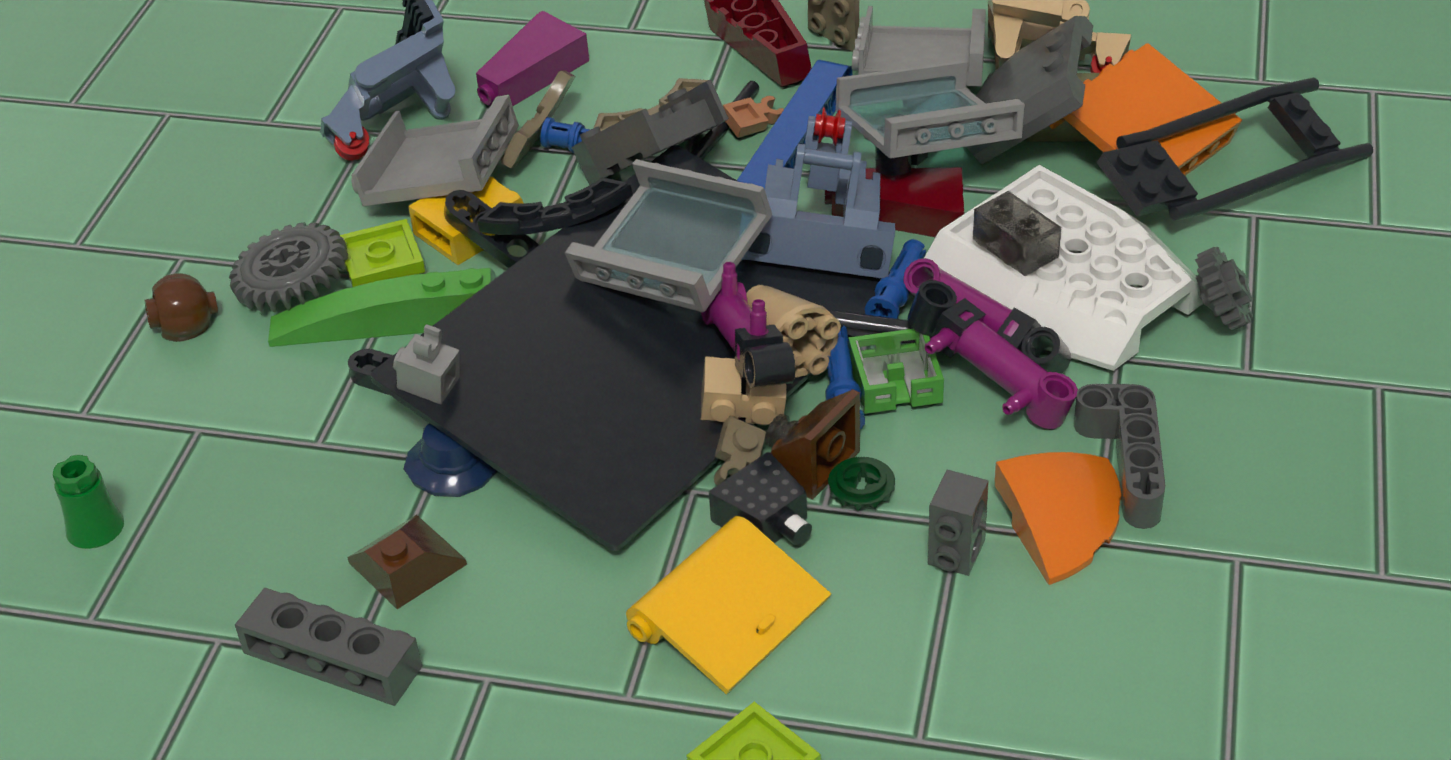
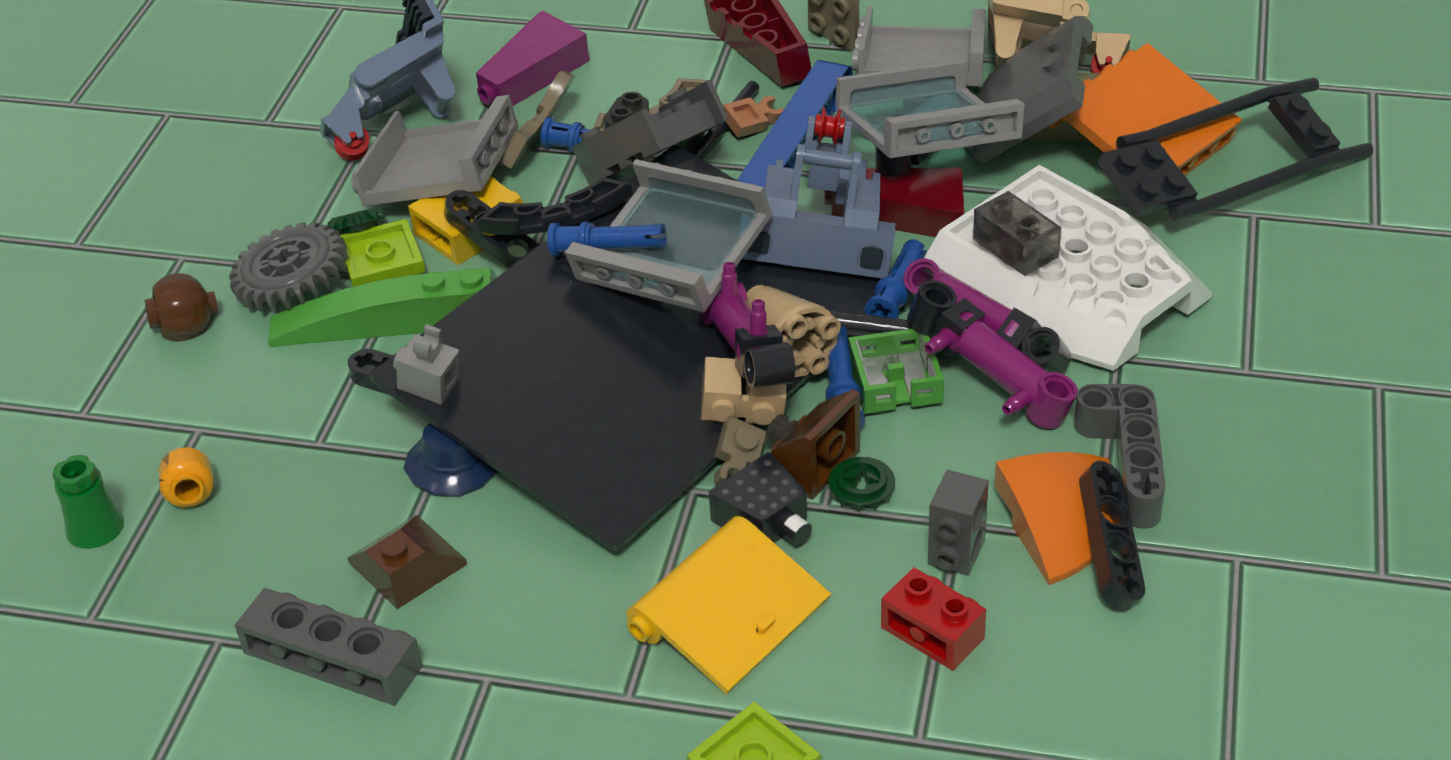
dark grey gear [1195,247,1253,330] -> none
none -> light orange head [158,447,214,508]
none -> dark green gear [327,207,385,235]
none -> blue pin [547,221,667,257]
none -> pearl dark grey plate [604,92,649,129]
none -> red brick [881,567,987,671]
none -> black beam [1079,461,1145,611]

